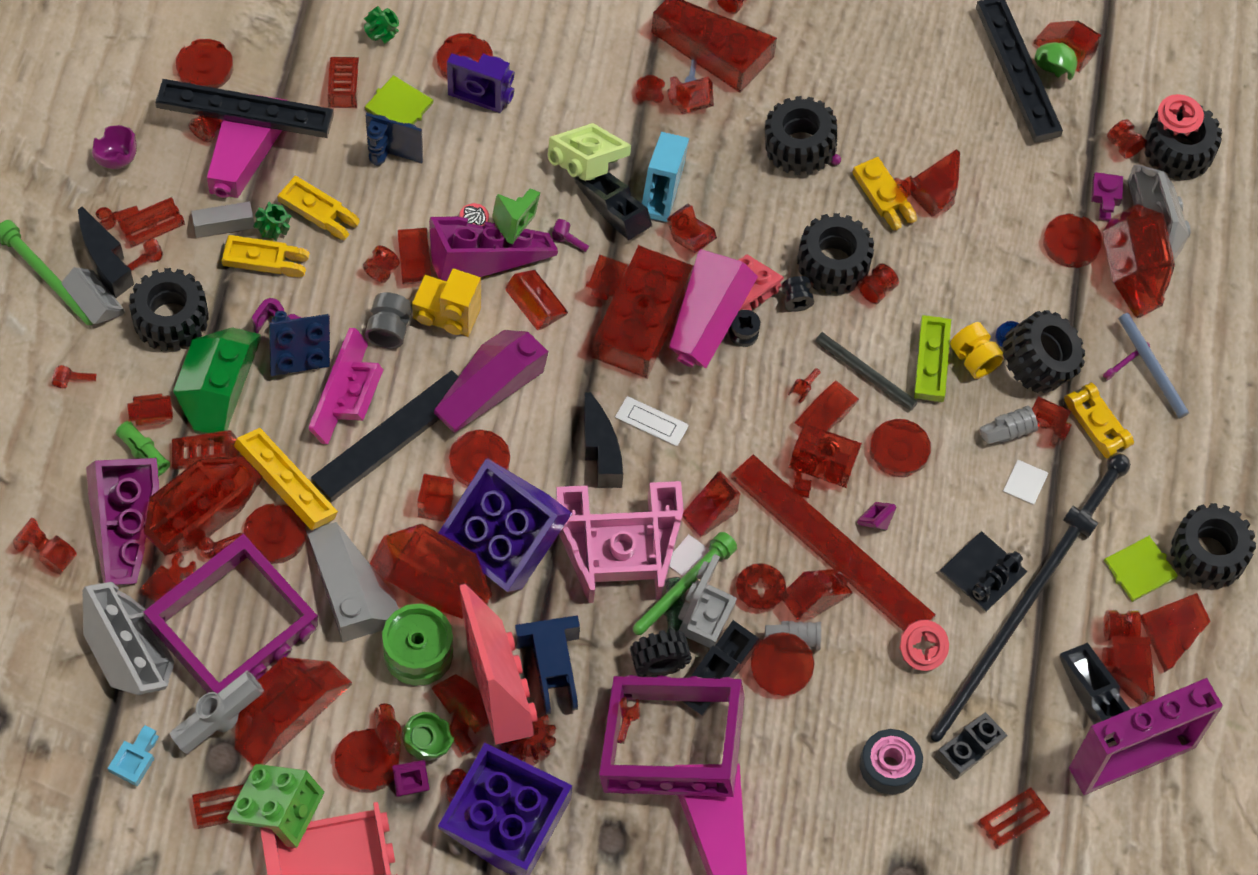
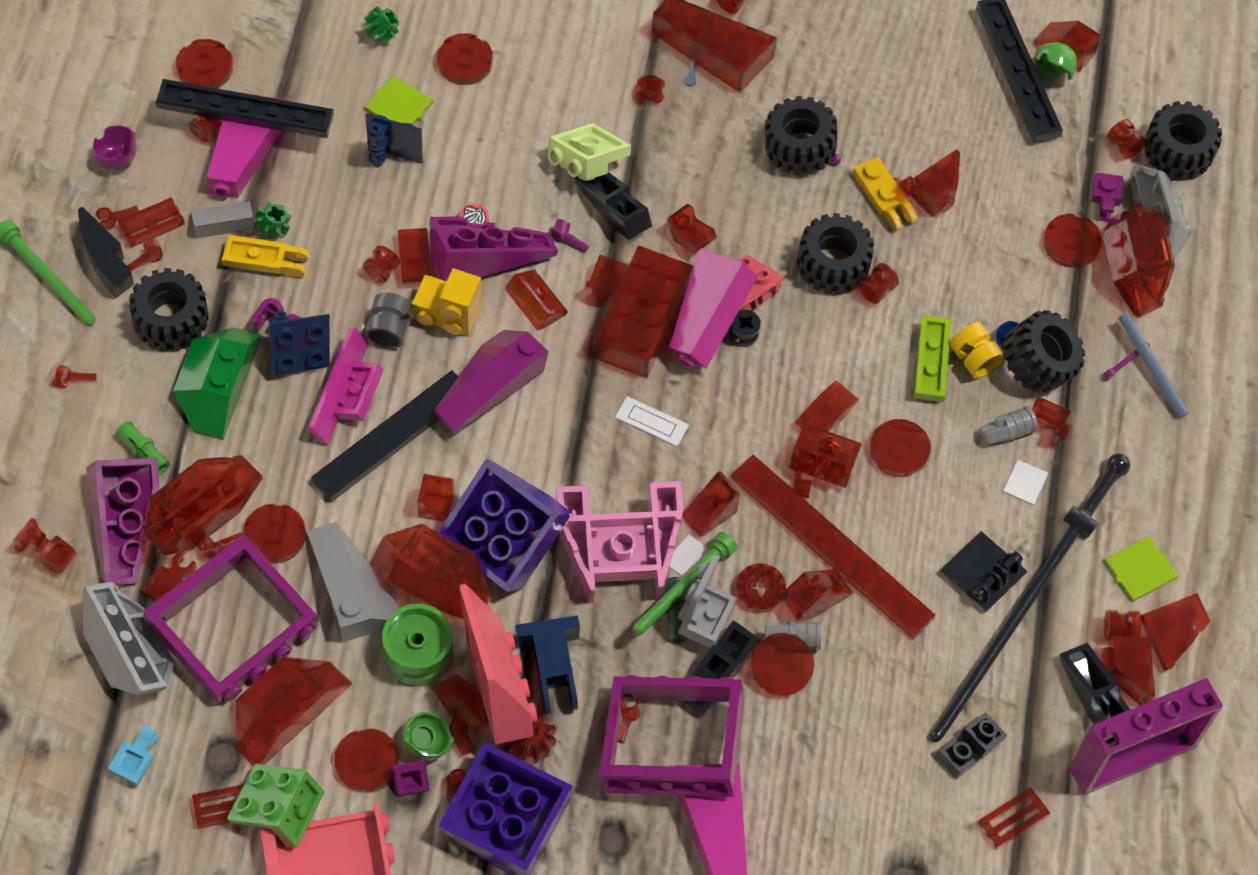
light grey slope [62,267,125,324] -> none
clear red brick [127,393,173,427] -> none
light grey piece [170,671,264,754] -> none
clear red slope [172,430,239,469] -> none
yellow plate [234,428,338,531] -> none
yellow hinge [277,176,360,241] -> none
clear red slope [328,57,359,108] -> none
clear red axle [374,703,401,756] -> none
dark purple plate [447,53,515,113] -> none
clear red tile [449,429,511,487] -> none
bright green slope [492,188,541,244] -> none
black slope [584,392,624,488] -> none
black tyre [630,630,692,677] -> none
medium azure slope [642,132,689,222] -> none
clear red bracket [667,76,714,115] -> none
black wheel [781,276,815,312] -> none
clear red hand [788,368,821,403] -> none
pearl dark grey bar [815,332,918,411] -> none
magenta slope [857,502,897,530] -> none
wheel [859,729,923,795] -> none
coral gear [899,620,949,671] -> none
yellow plate [1064,382,1134,458] -> none
coral gear [1157,94,1204,136] -> none
black tyre [1170,503,1256,589] -> none

